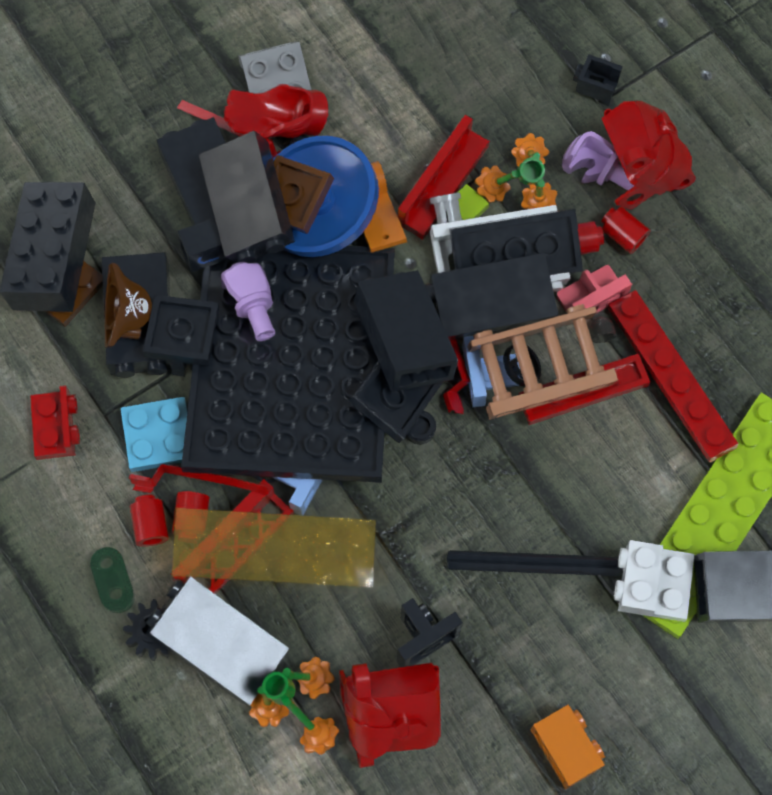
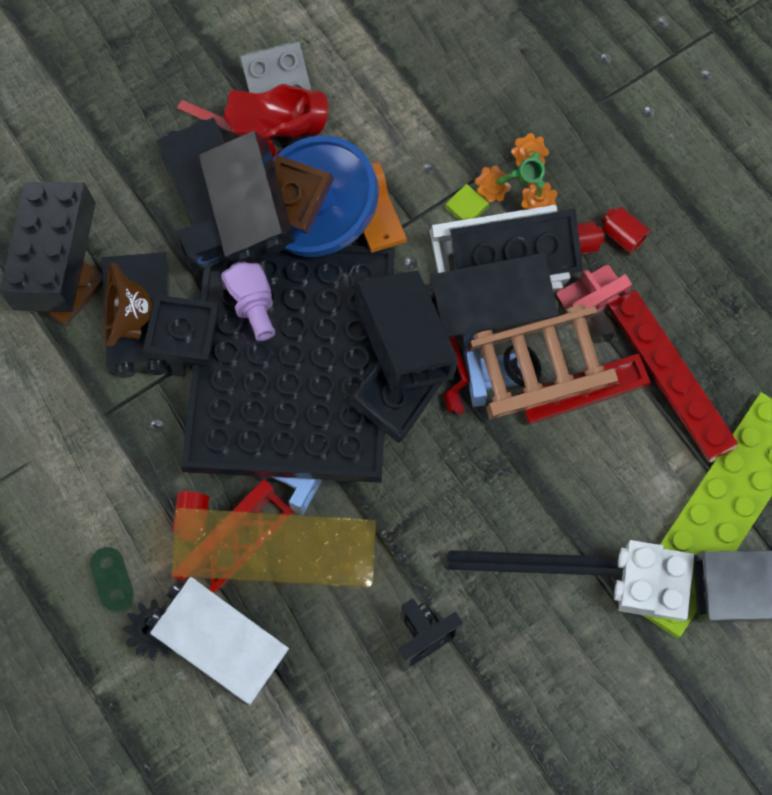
red bracket [30,385,80,460] -> none
medium azure plate [121,397,187,472] -> none
red piece [129,464,269,495] -> none
red brick [129,494,169,547] -> none
orange plant [249,657,339,755] -> none
red piece [339,663,441,768] -> none
red fence [398,115,490,240] -> none
black tile [406,411,436,445] -> none
light grey bush [430,192,462,224] -> none
orange brick [530,704,605,790] -> none
lavender piece [562,131,634,190] -> none
black window [573,54,623,106] -> none
red piece [601,100,696,210] -> none

